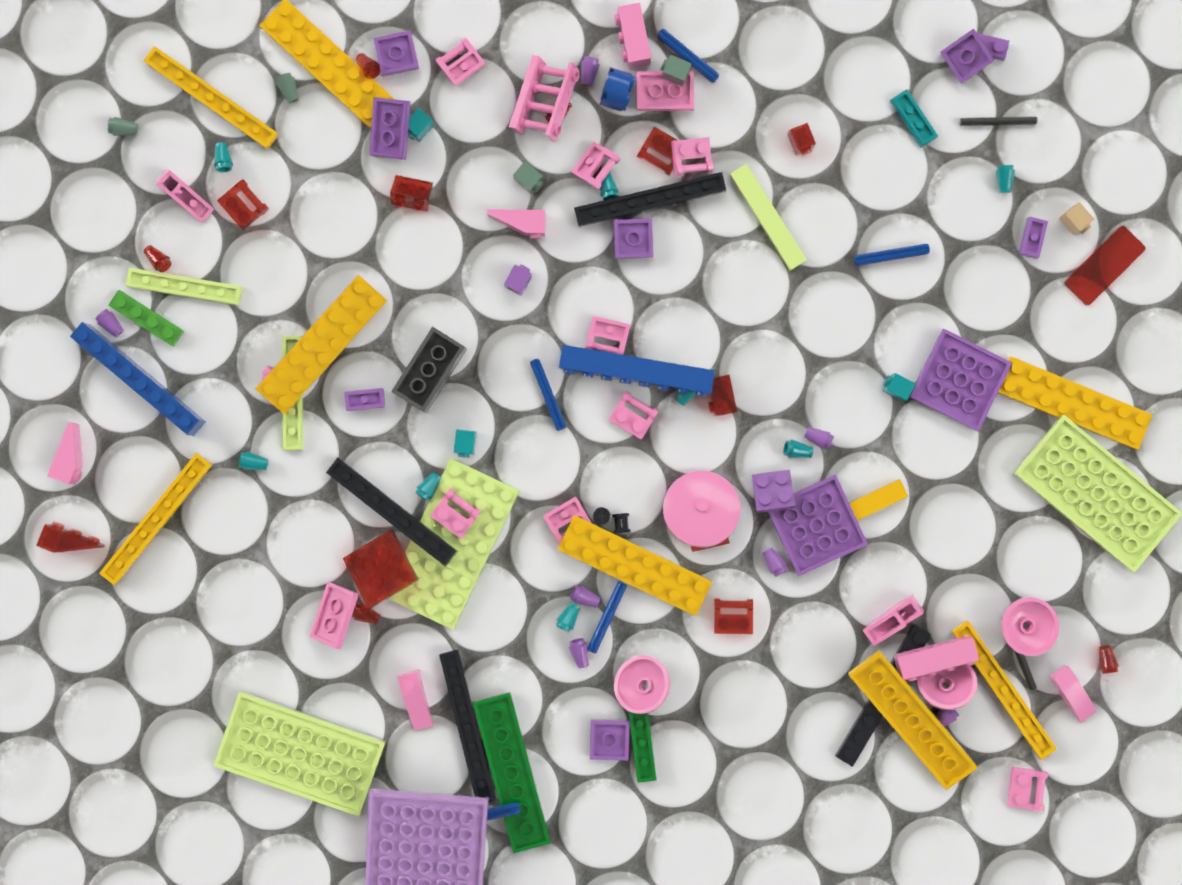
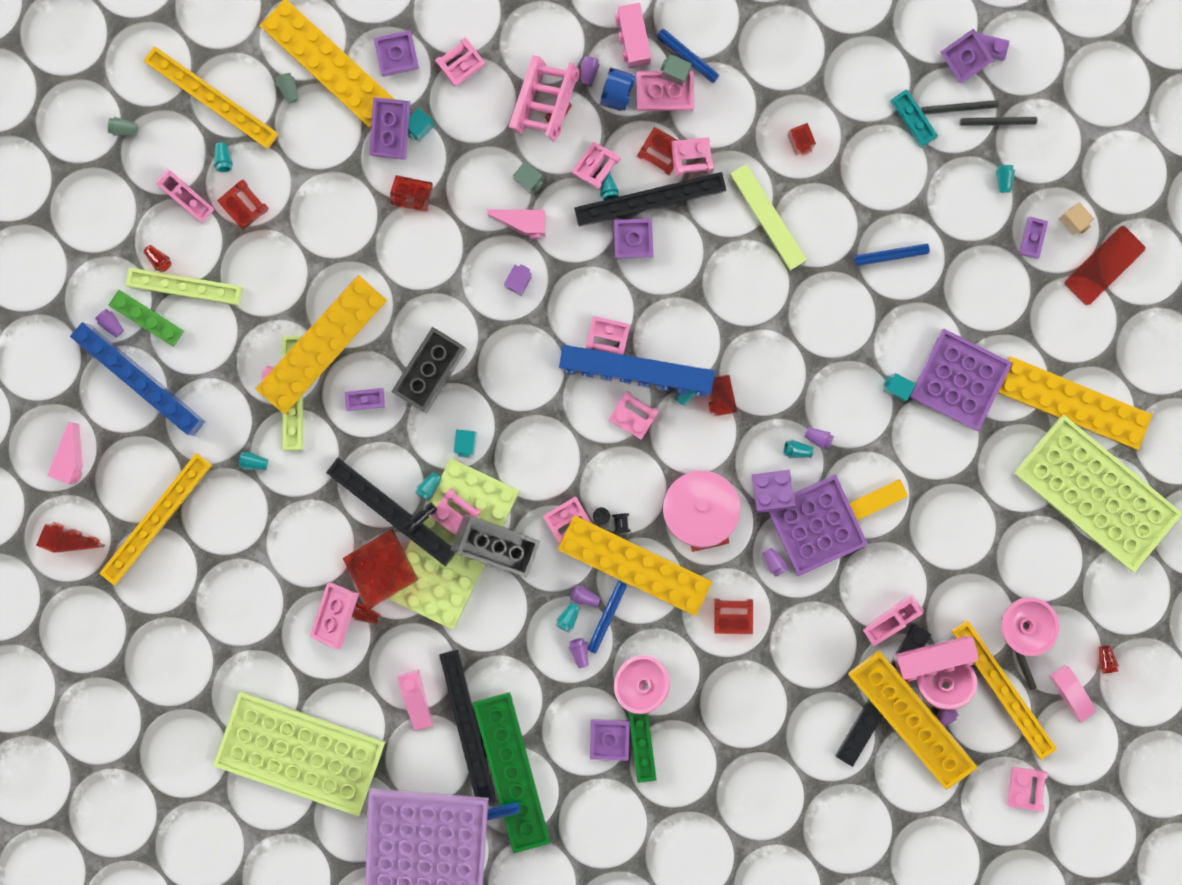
clear red cone [356,53,380,79] -> none
blue axle [530,359,566,431] -> none
none -> black axle [403,502,437,534]
none -> dark grey brick [451,513,540,578]
none -> pearl dark grey bar [922,100,999,114]

